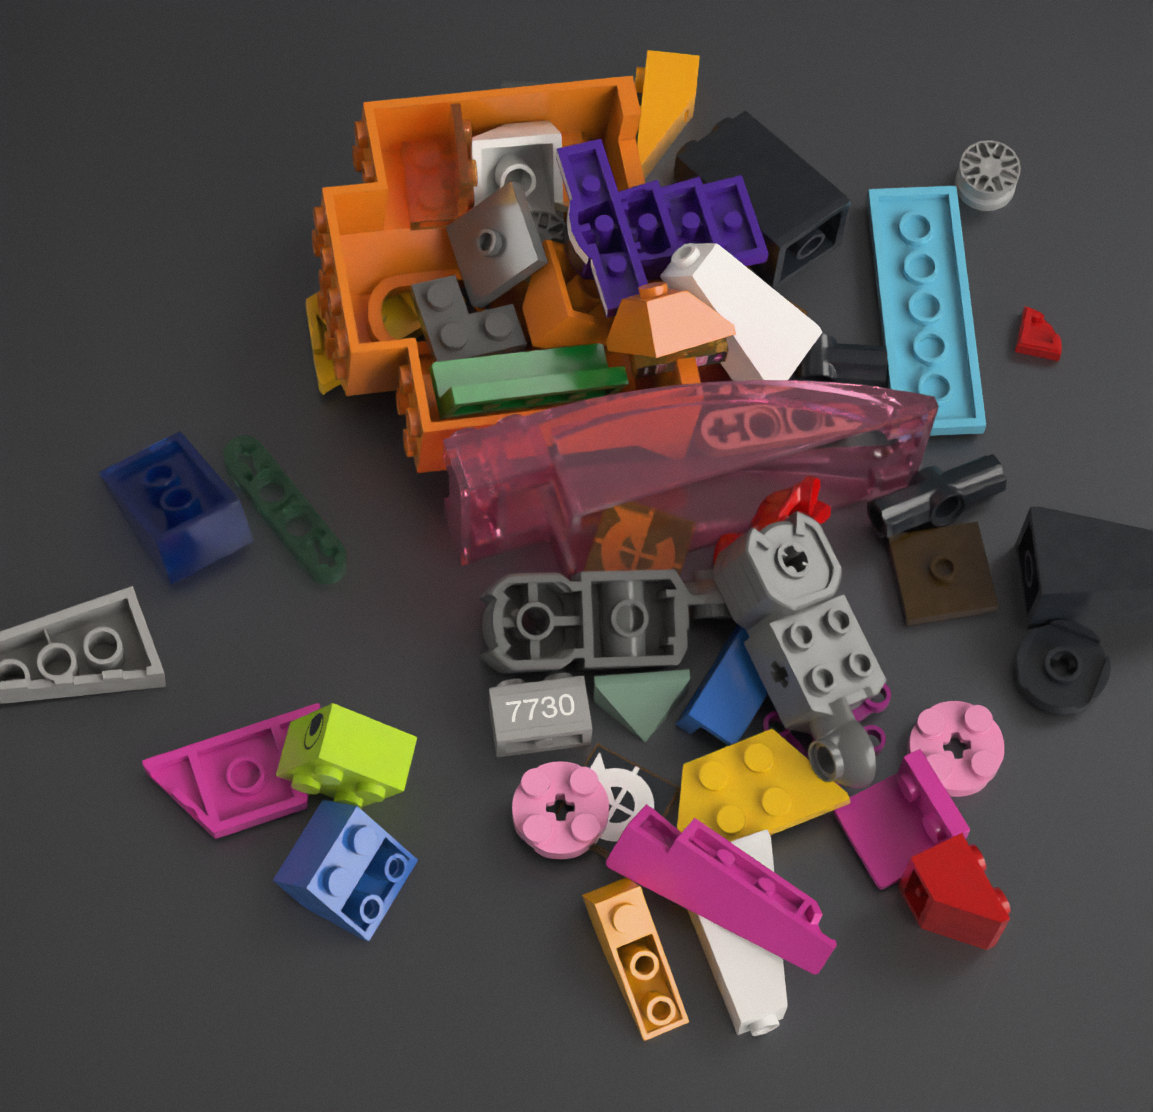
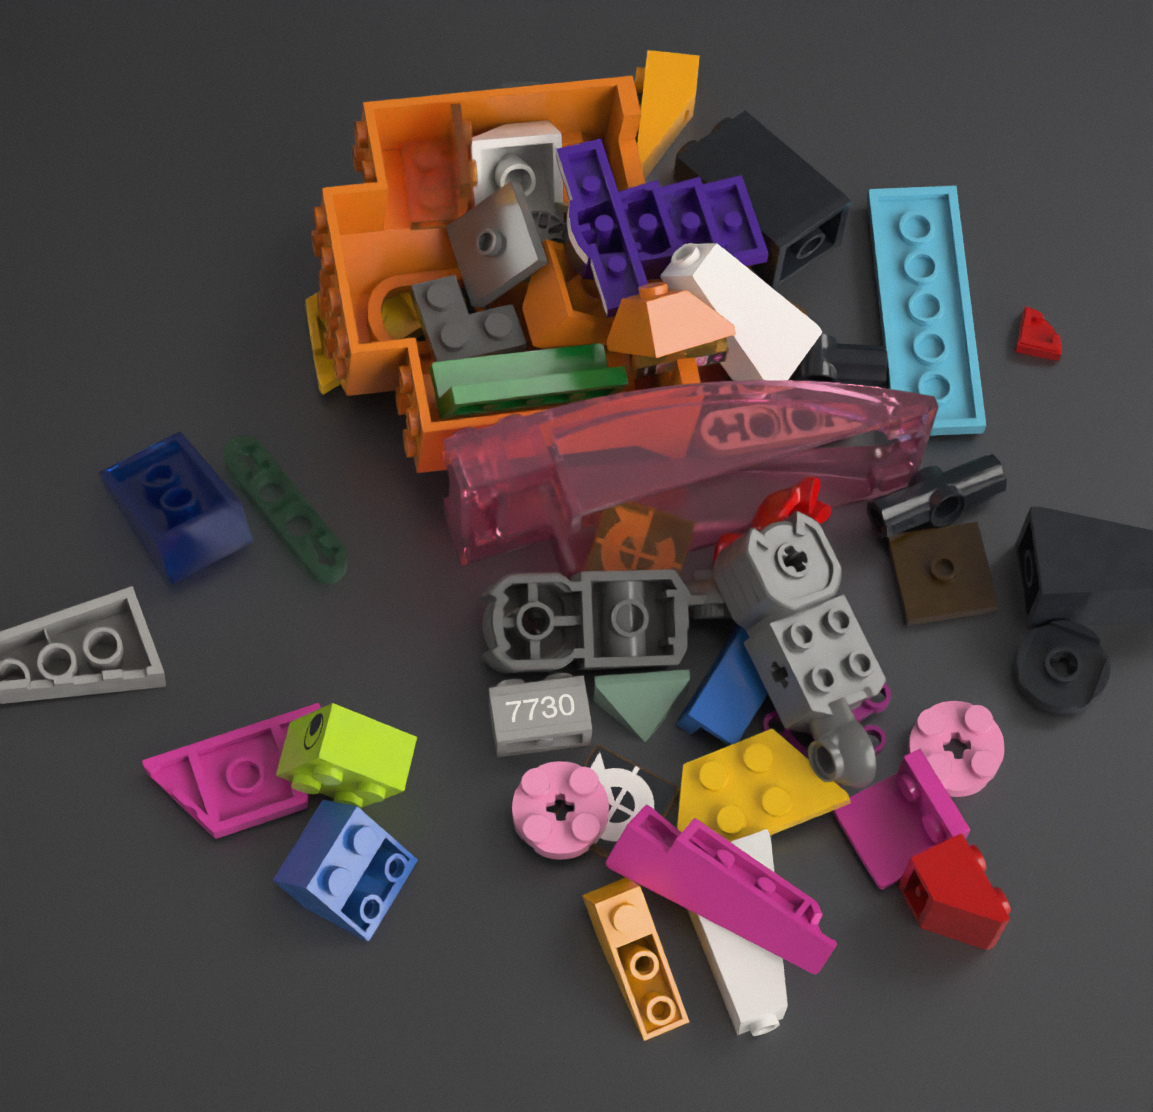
light grey wheel [954,140,1021,211] -> none

